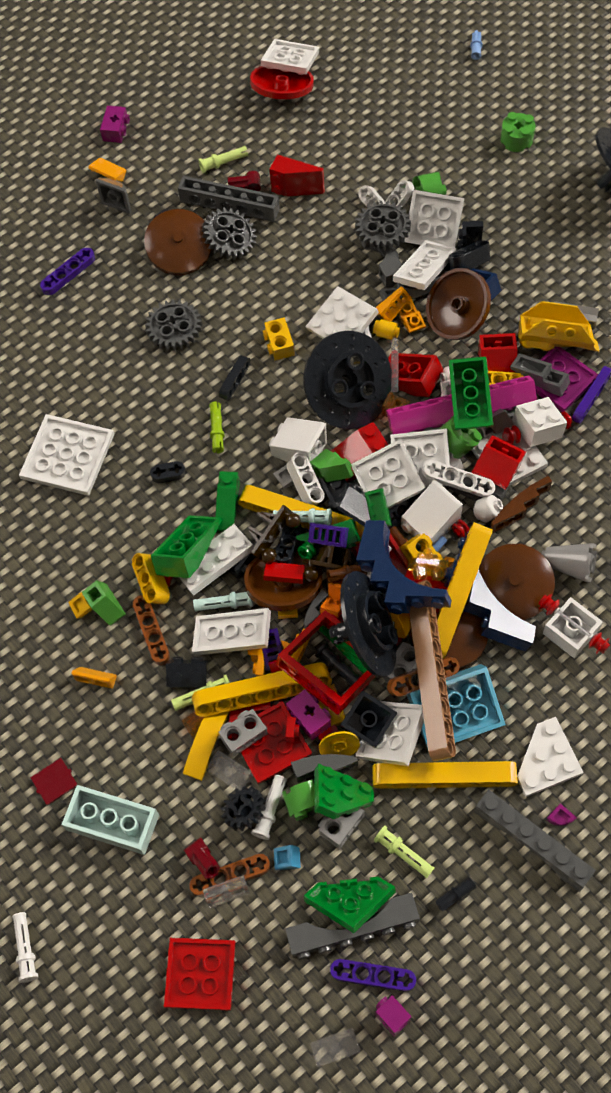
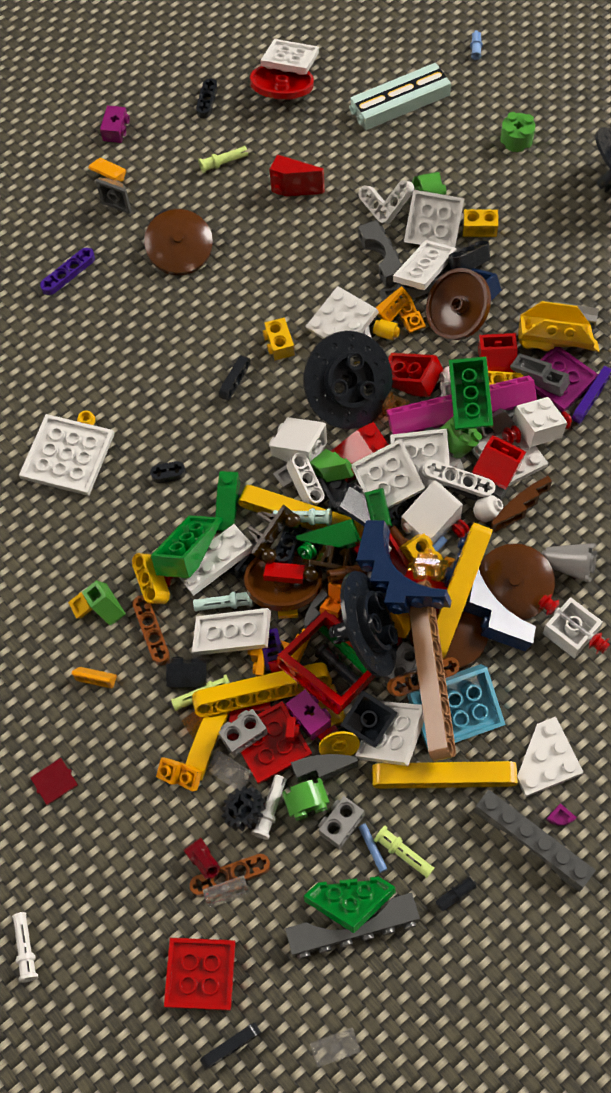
light aqua brick [61,785,159,855] -> none
dark grey gear [145,299,202,351] -> none
dark grey brick [178,176,280,222] -> none
dark grey gear [202,207,257,260] -> none
lime pin [209,401,225,454] -> none
dark red piece [228,171,261,192] -> none
dark azure slope [274,845,301,870] -> none
dark purple slope [308,523,349,548] -> none
green plate [314,763,374,819] -> none
dark purple beam [330,959,416,992] -> none
dark grey gear [355,200,411,250] -> none
magenta brick [375,995,412,1037] -> none
clear bar [391,338,399,392] -> none
black bracket [457,221,484,250] -> none
none -> yellow plate [77,411,96,425]
none -> light orange slope [156,757,203,792]
none -> black beam [196,78,218,119]
none -> black beam [200,1022,261,1071]
none -> light aqua brick [349,63,451,131]
none -> medium blue piece [358,823,387,873]
none -> yellow brick [463,209,498,237]

